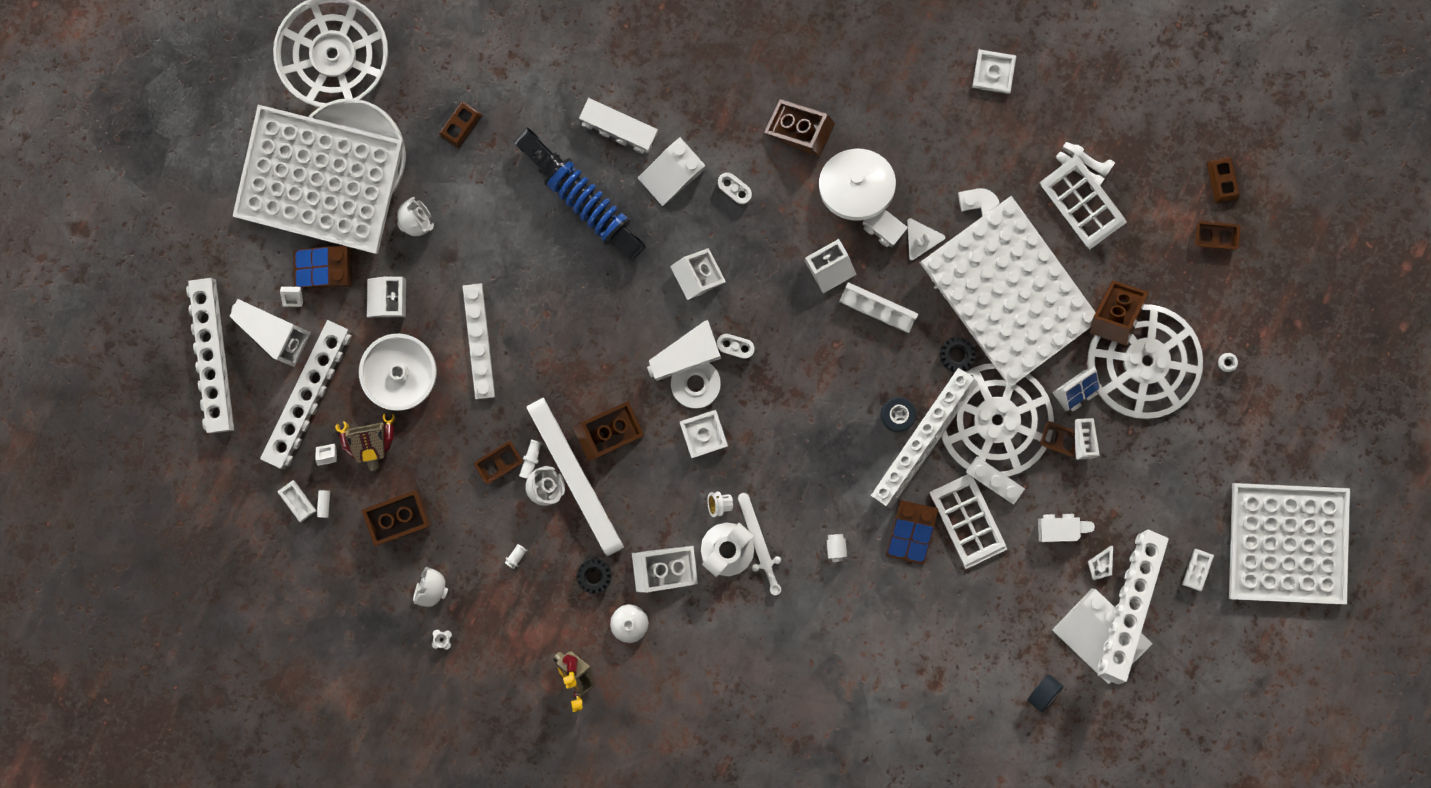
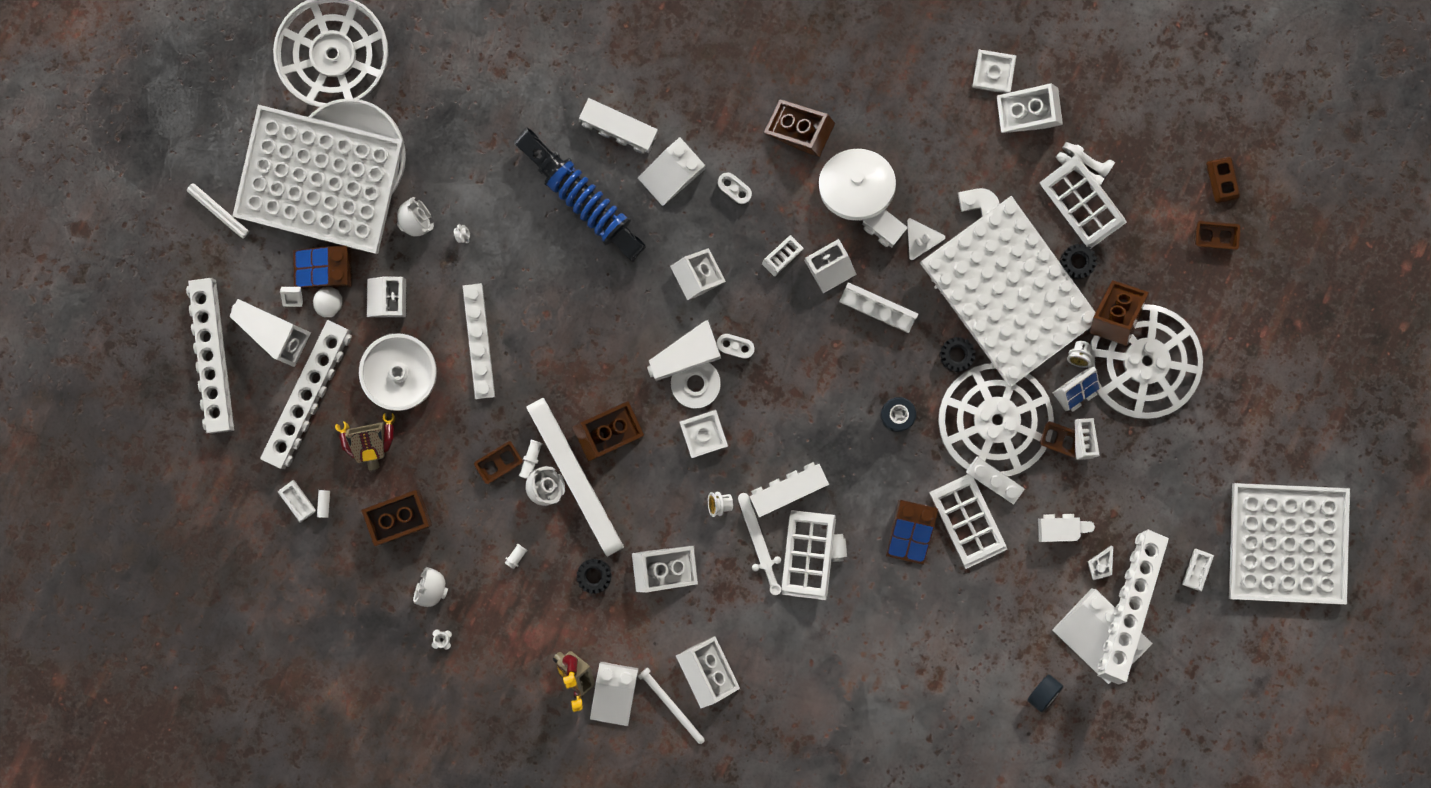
white plate [316,444,337,466] -> none
reddish brown piece [439,101,482,149] -> none
white cylinder [610,604,649,643] -> none
white piece [701,522,754,577] -> none
white brick [871,368,978,509] -> none
white plate [1218,353,1238,372] -> none
none -> white axle [187,183,249,238]
none -> white hair [313,287,342,317]
none -> white plate [454,224,470,243]
none -> white slope [590,662,638,726]
none -> white bar [638,667,705,744]
none -> white slope [676,636,740,708]
none -> white brick [749,462,829,517]
none -> white slope [762,235,804,276]
none -> white piece [781,510,836,600]
none -> white slope [997,83,1063,133]
none -> black tyre [1060,243,1097,279]
none -> white piece [1067,341,1093,368]

